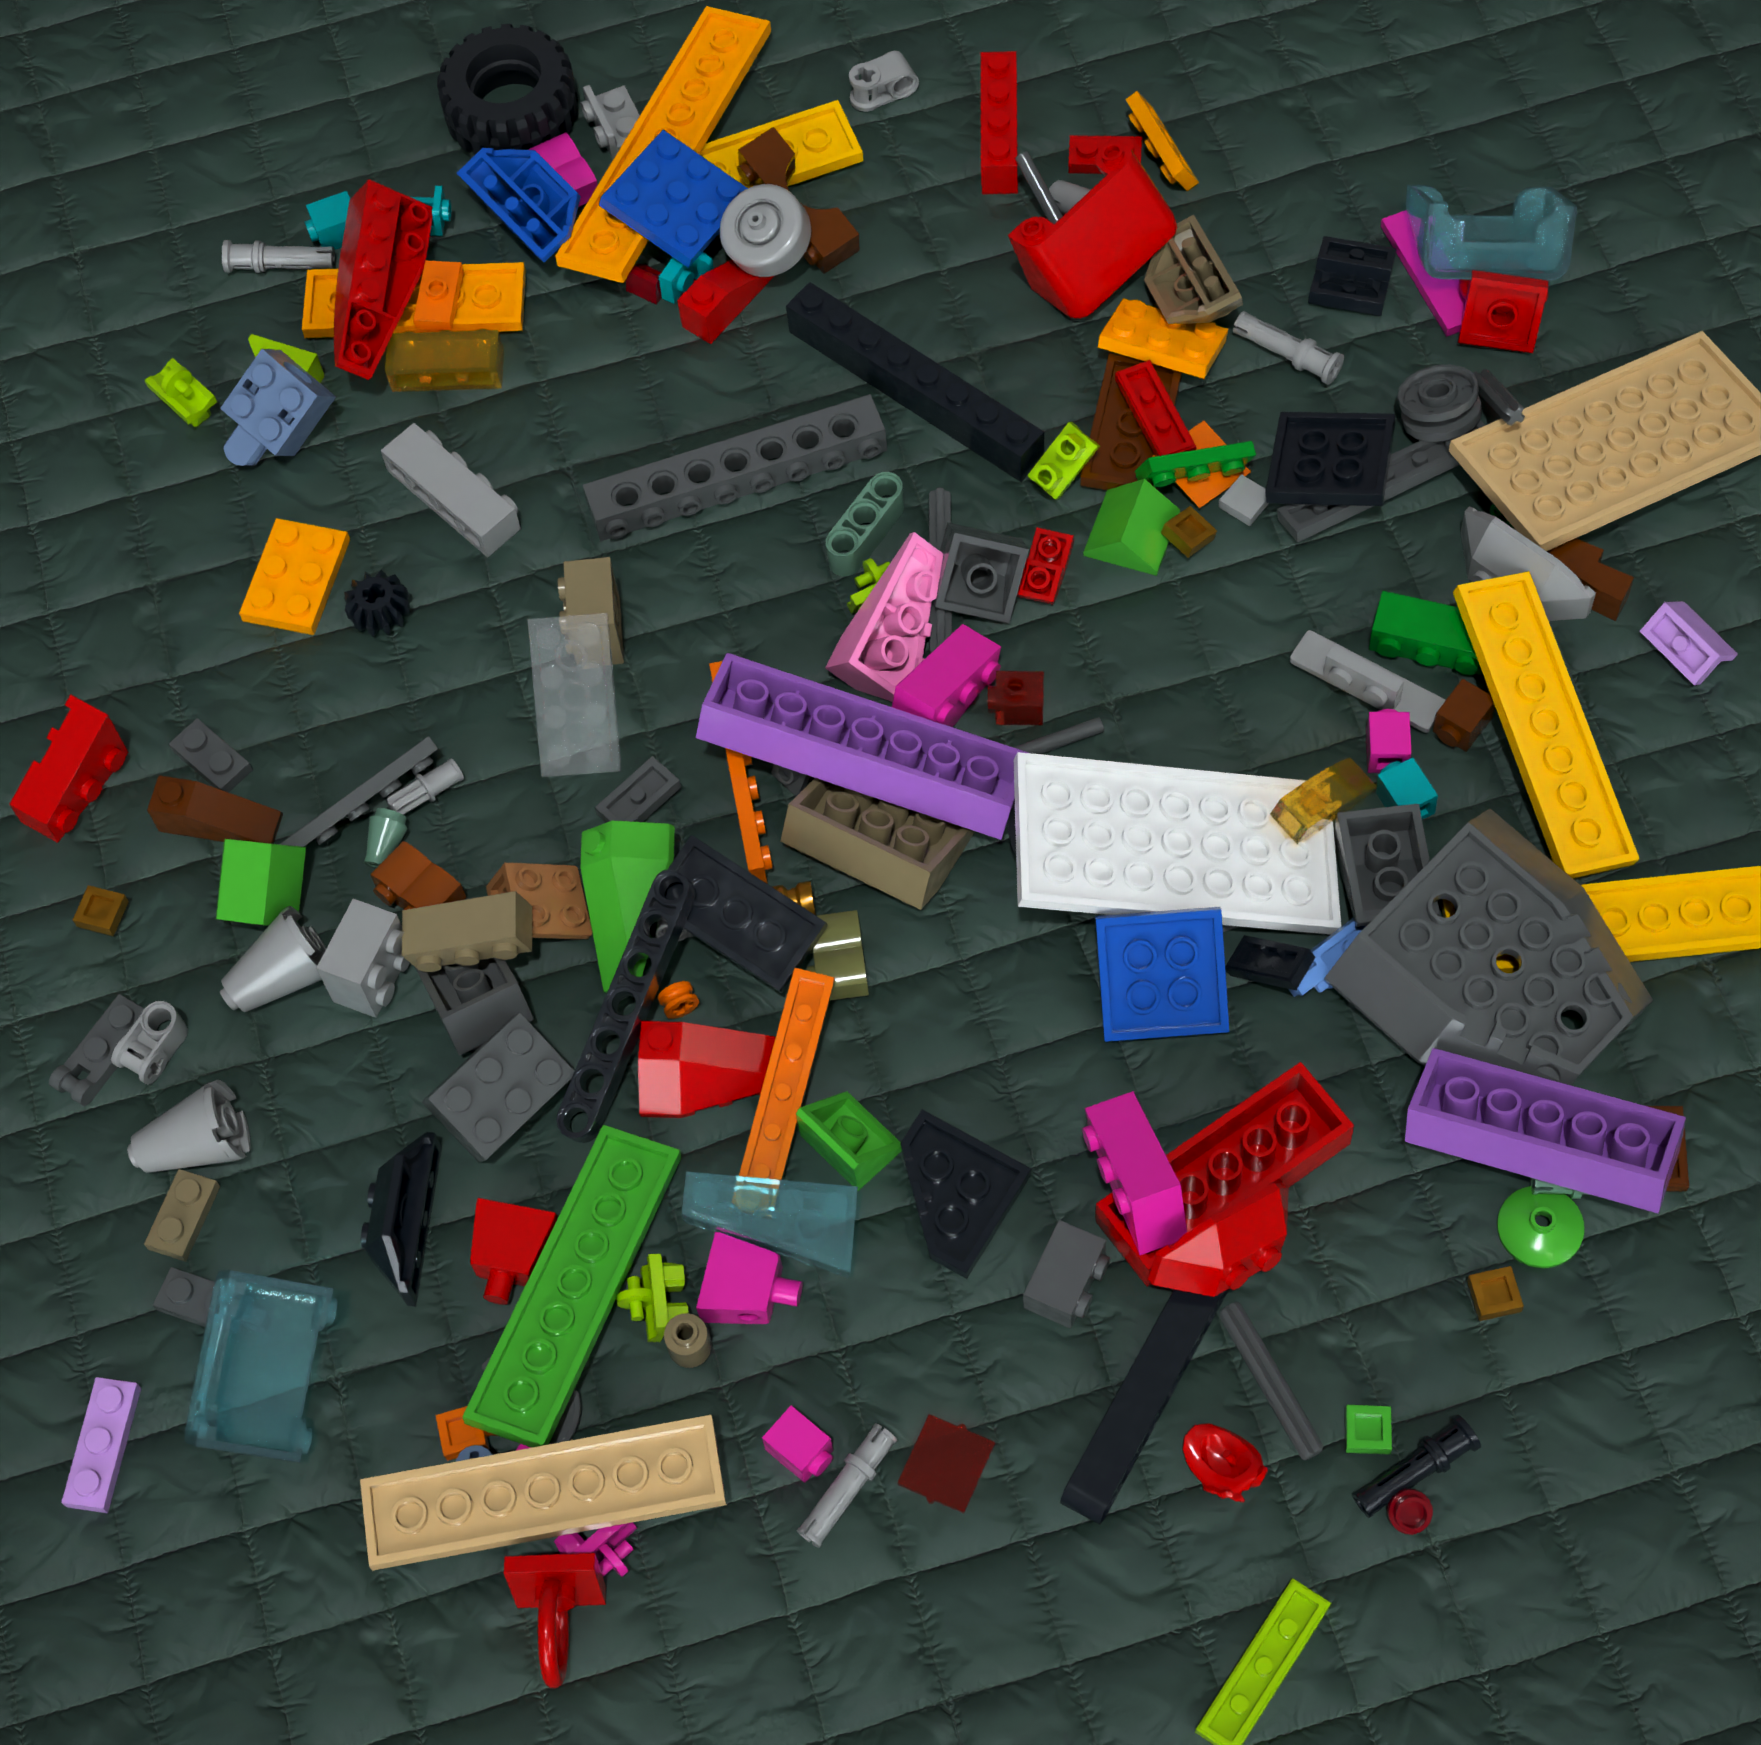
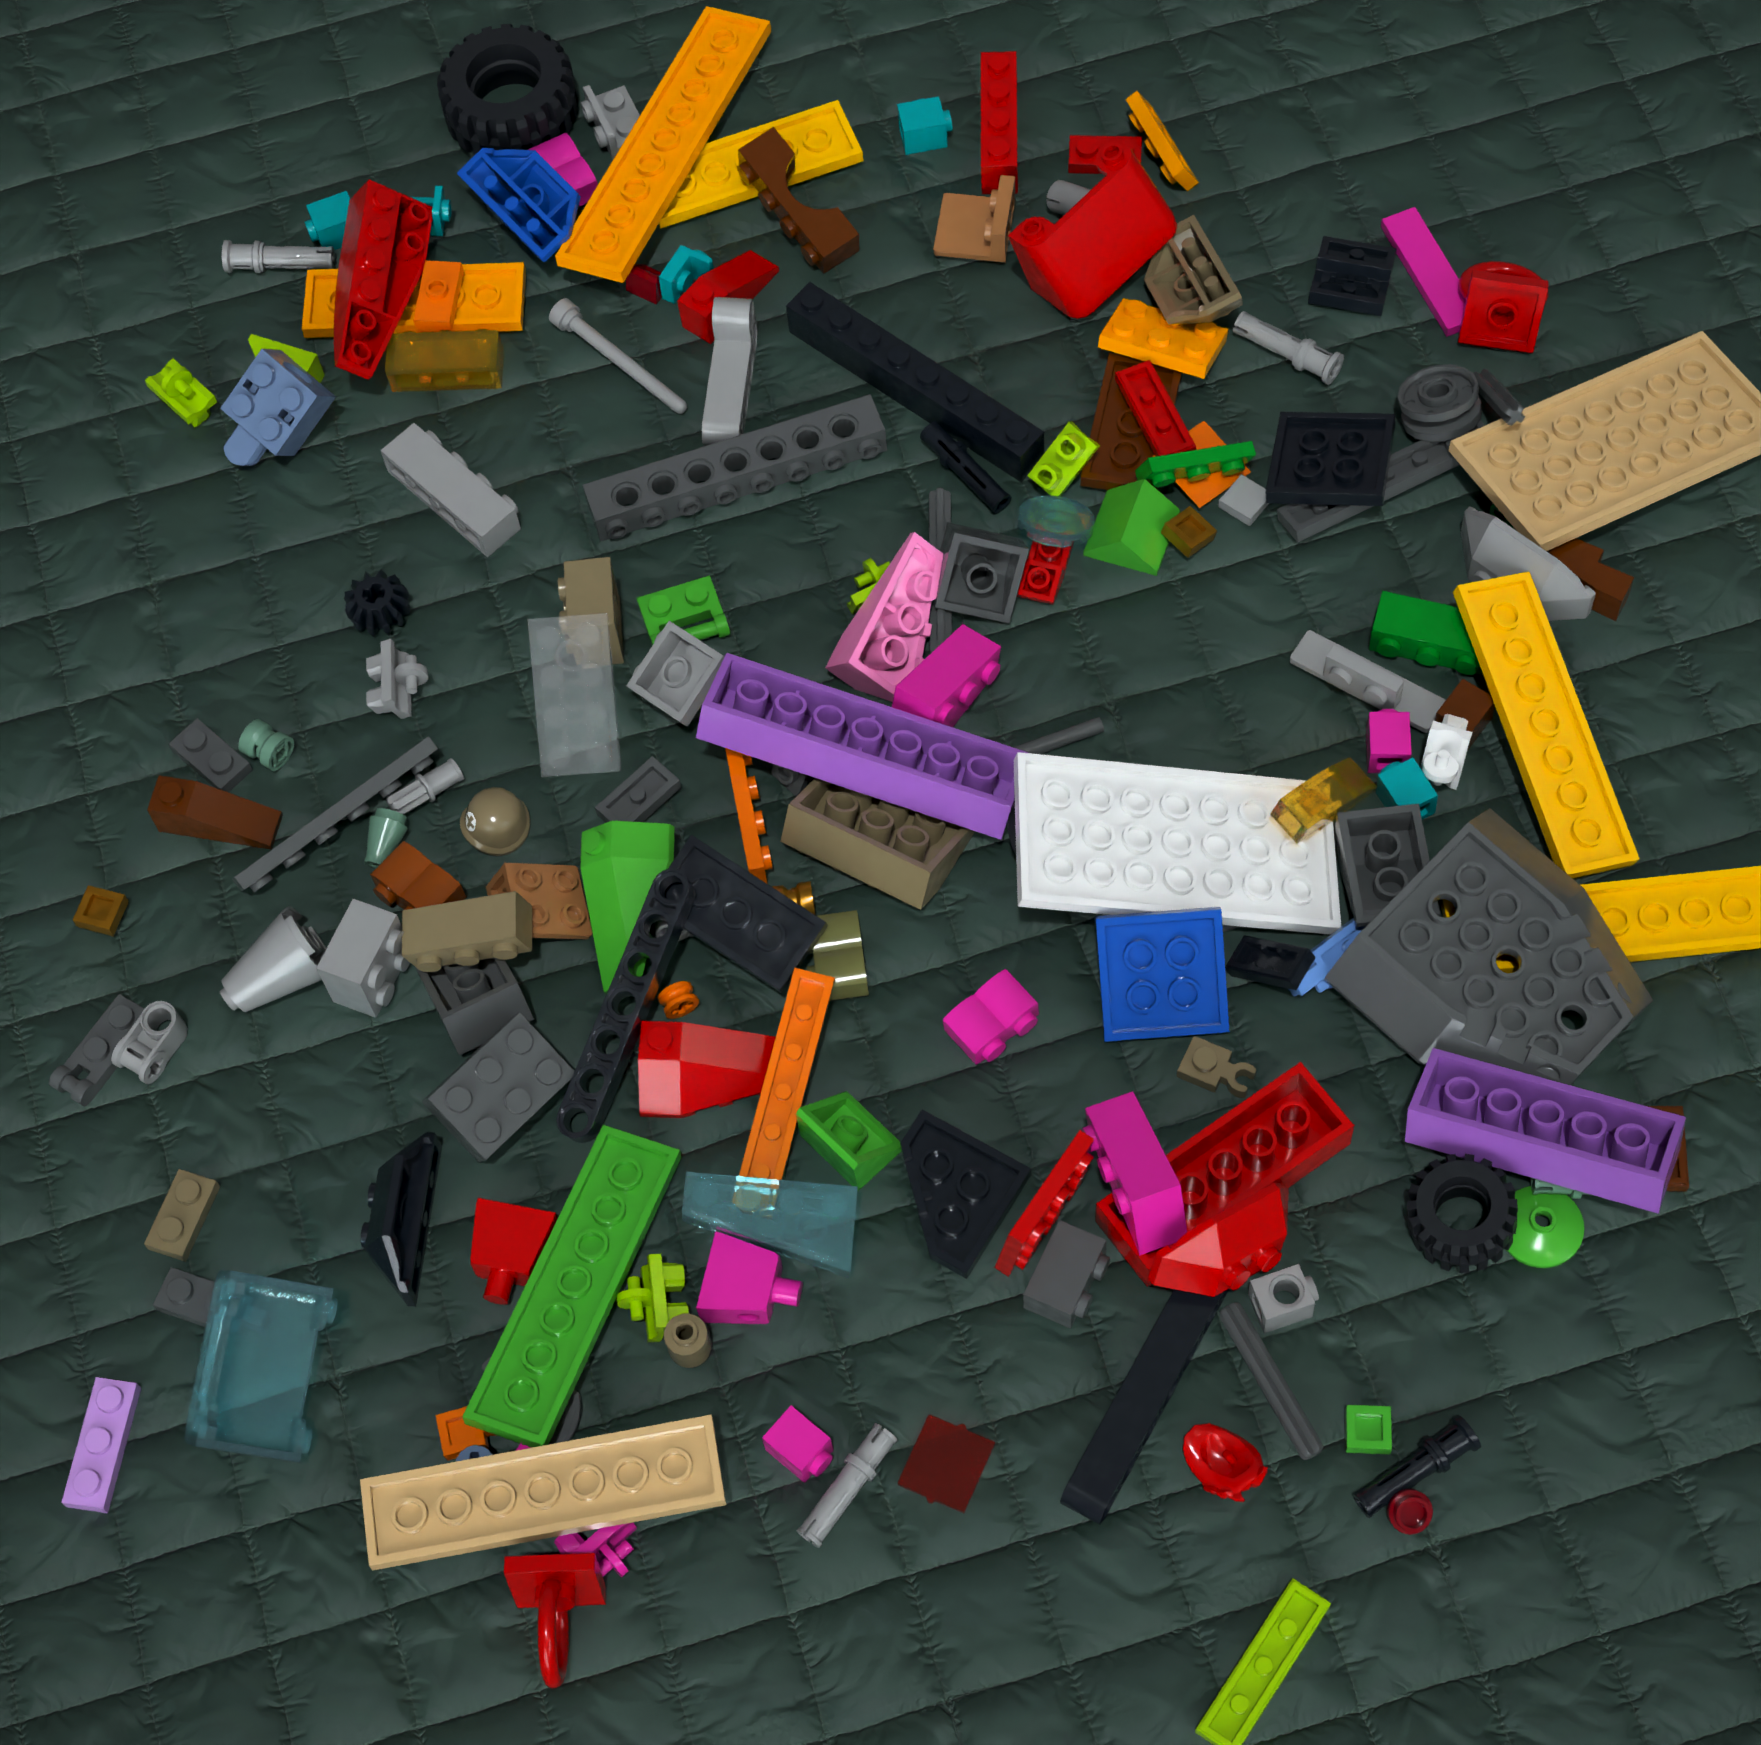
red wedge [10,694,129,843] -> none
light grey cone [127,1080,251,1173] -> none
bright green slope [215,839,306,925] -> none
light orange plate [239,518,350,635] -> none
blue plate [599,130,748,268] -> none
light grey wheel [720,184,811,277] -> none
sand green beam [826,472,904,577] -> none
light grey piece [849,51,919,112] -> none
clear red brick [988,671,1044,725] -> none
dark grey bar [1015,151,1063,224] -> none
clear light blue windscreen [1406,185,1577,281] -> none
pearl gold plate [1467,1266,1524,1321] -> none
lavender panel [1640,601,1738,685] -> none
none -> sand green wheel [238,719,294,771]
none -> light grey hips [366,639,428,719]
none -> dark tan helmet [460,787,530,856]
none -> light grey piece [549,298,687,414]
none -> light grey plate [626,621,725,727]
none -> bright green plate [637,575,731,646]
none -> light grey beam [702,297,757,445]
none -> teal brick [897,96,953,155]
none -> black pin [920,421,1012,514]
none -> medium nougat bracket [933,175,1016,263]
none -> dark pink brick [943,969,1039,1065]
none -> red plate [994,1130,1094,1277]
none -> clear light blue tile [1017,495,1094,547]
none -> dark tan plate [1177,1036,1256,1098]
none -> light grey brick [1248,1264,1319,1334]
none -> black tyre [1407,1154,1518,1273]
none -> white hips [1420,714,1473,790]

